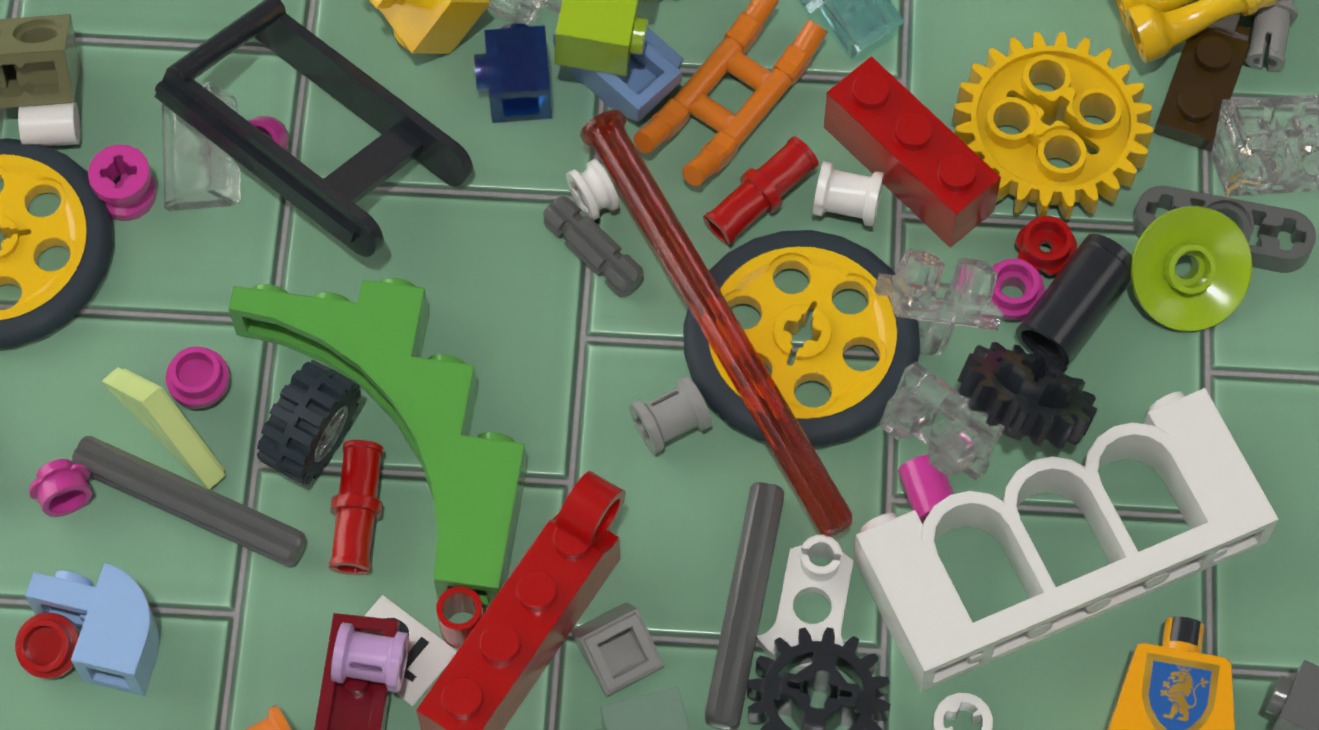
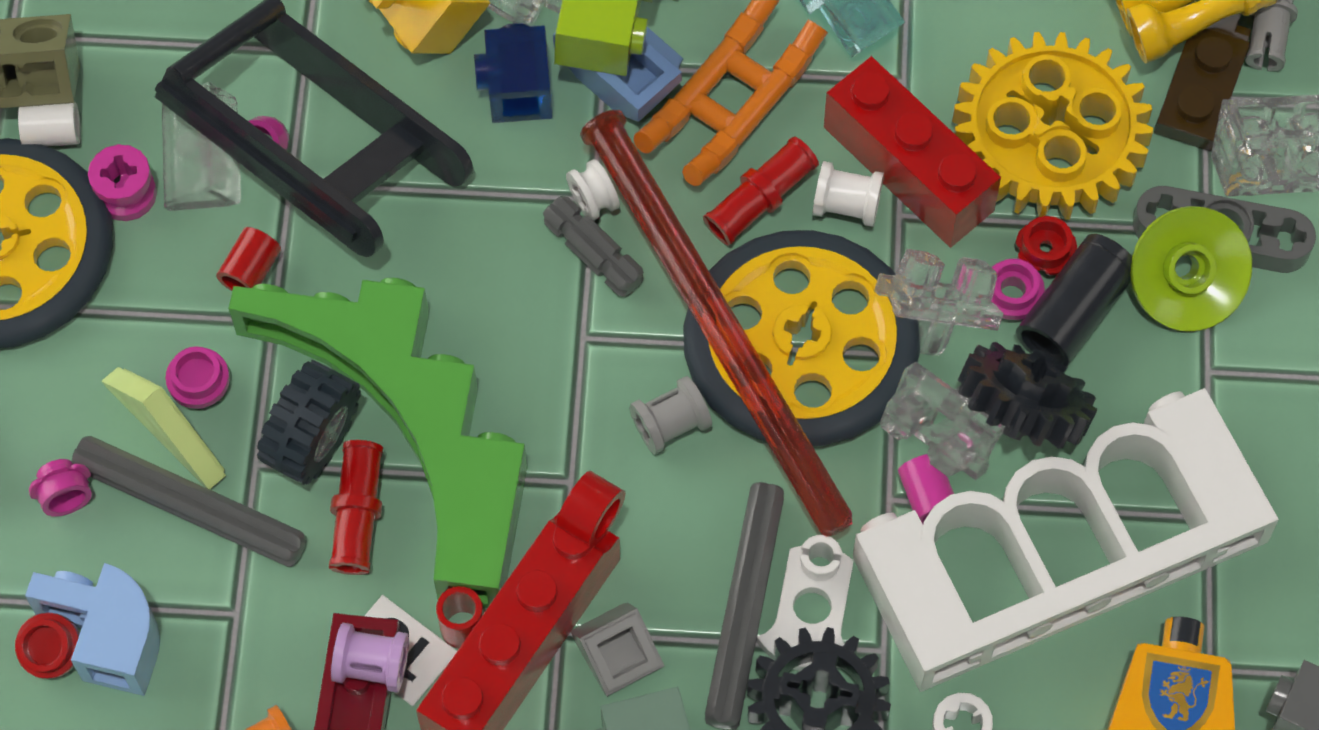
none -> red hinge [216,227,281,291]

